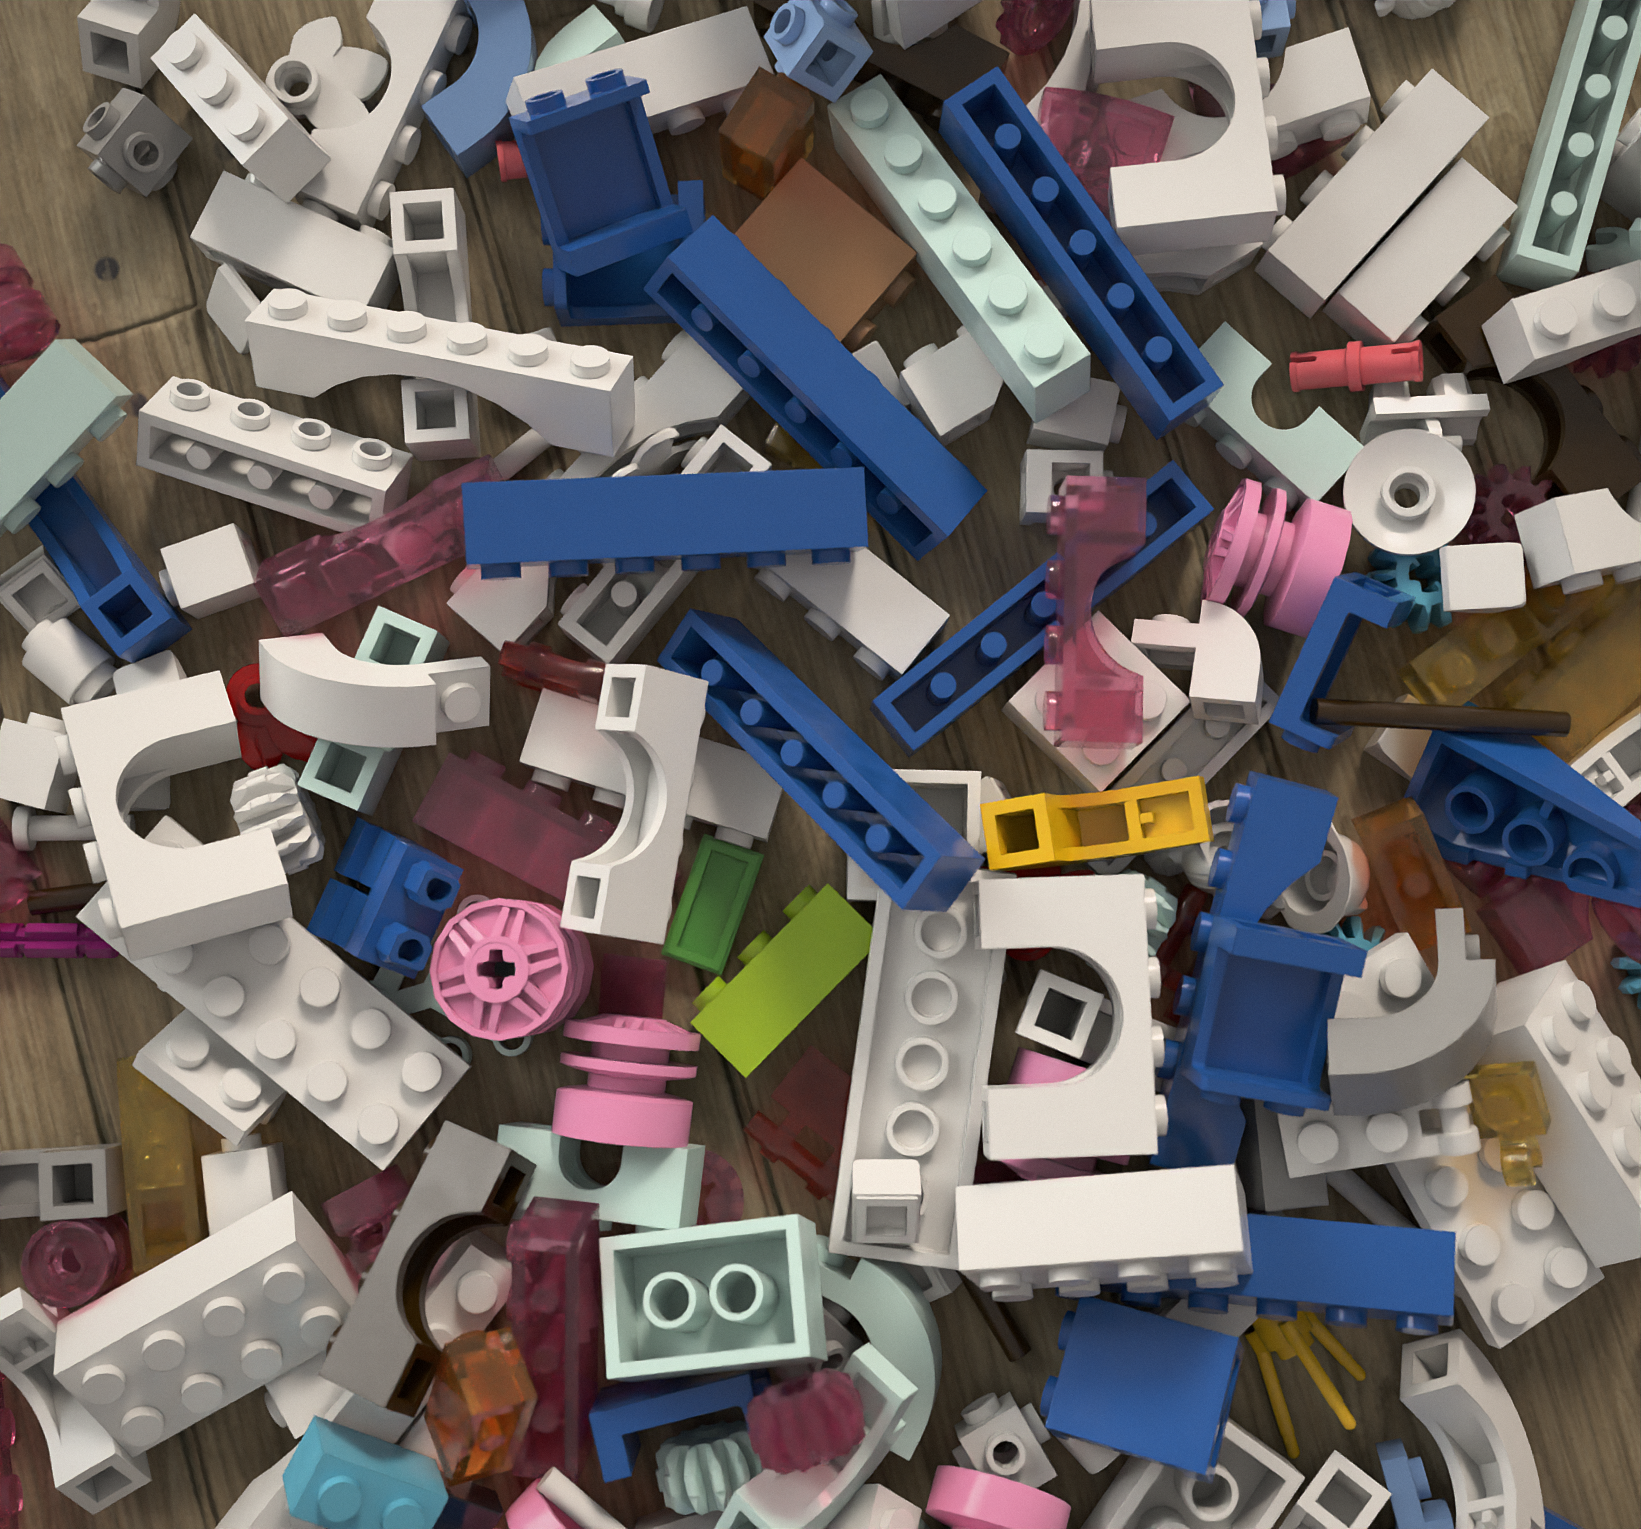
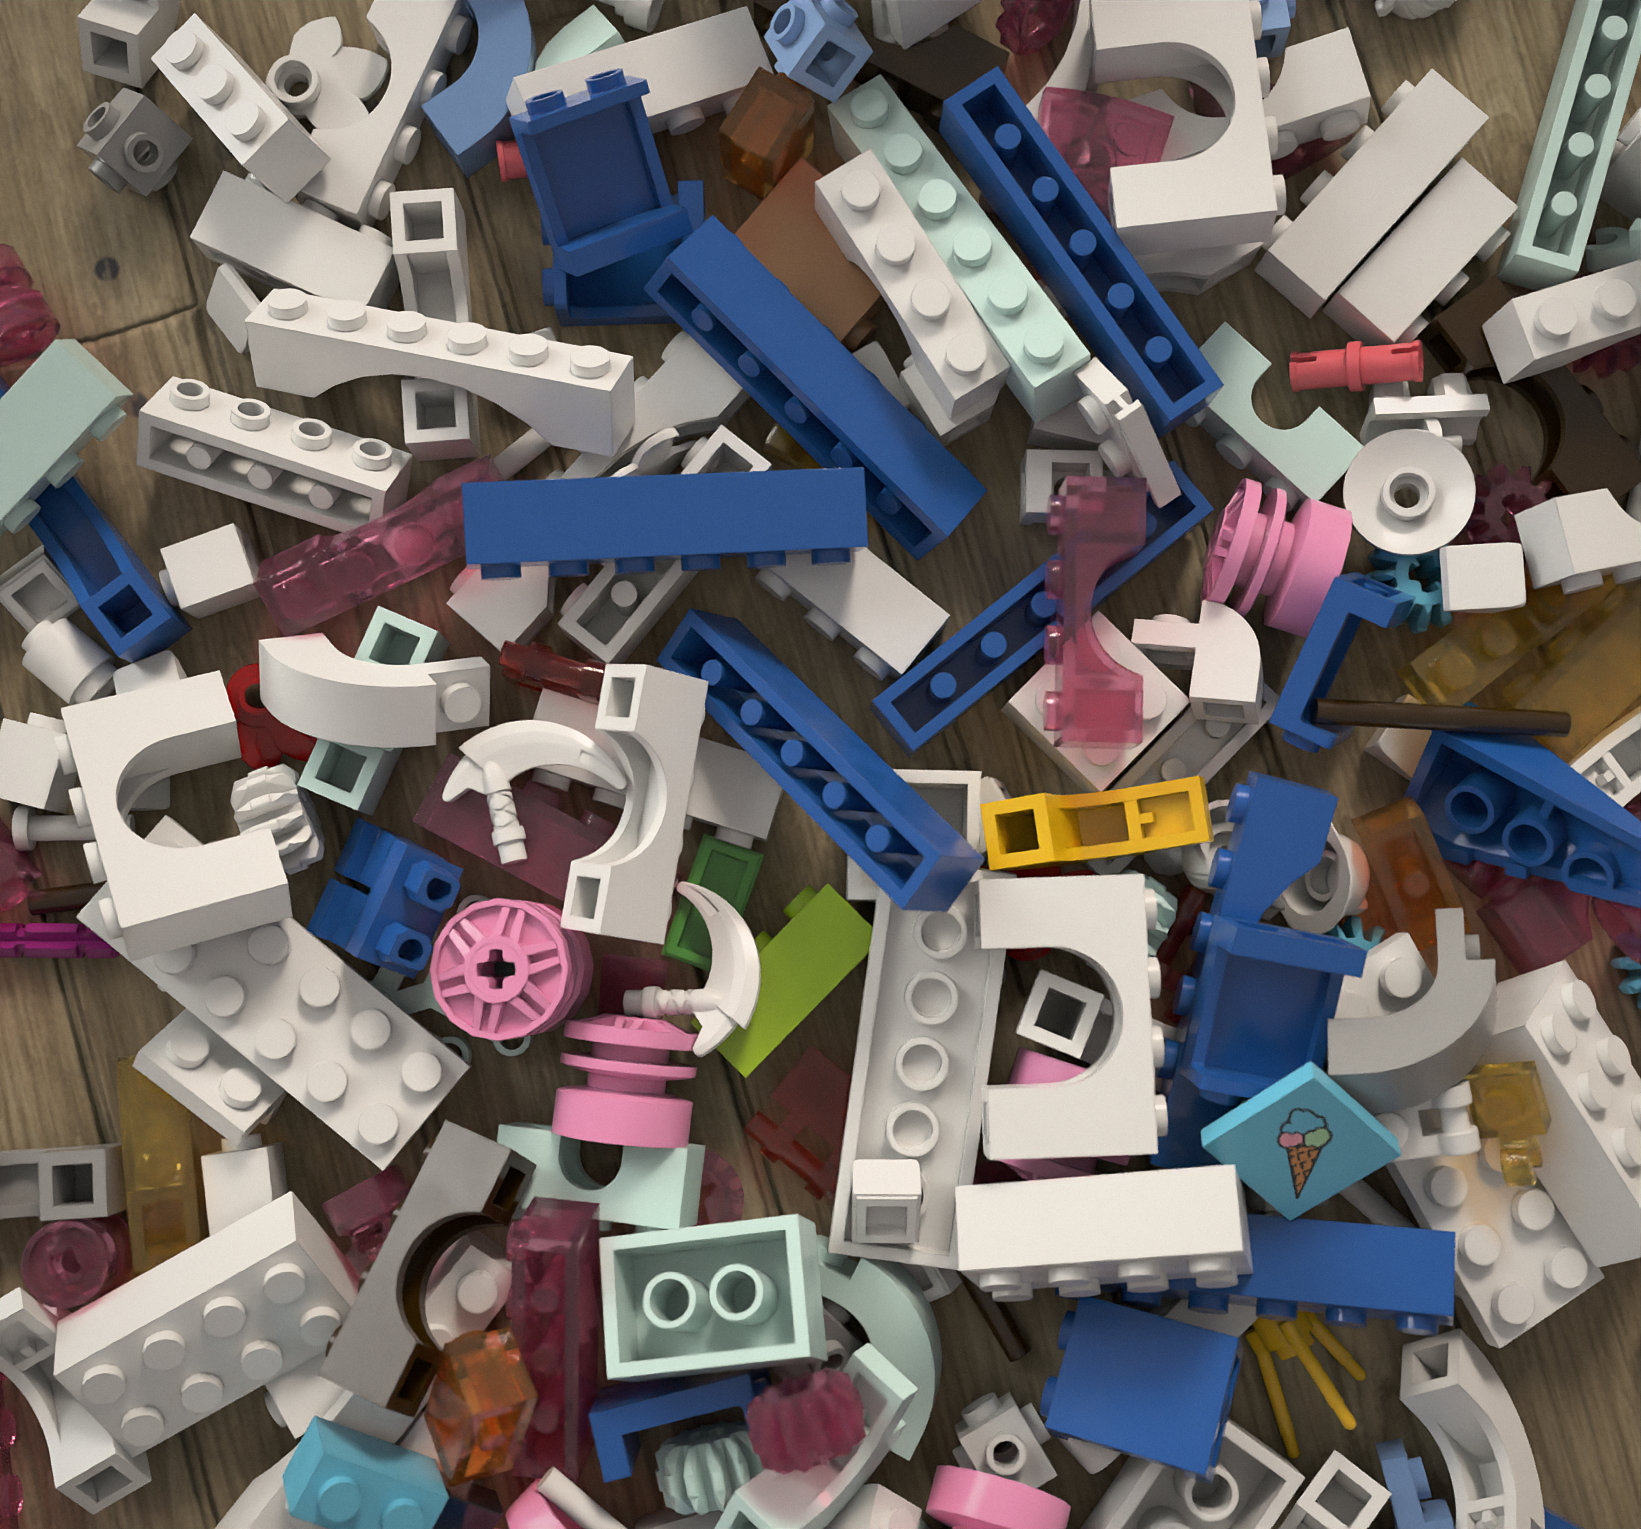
none -> white piece [442,720,628,865]
none -> white piece [623,881,761,1057]
none -> white arch [814,148,1011,420]
none -> white plate [1073,357,1181,509]
none -> medium azure tile [1201,1061,1401,1221]

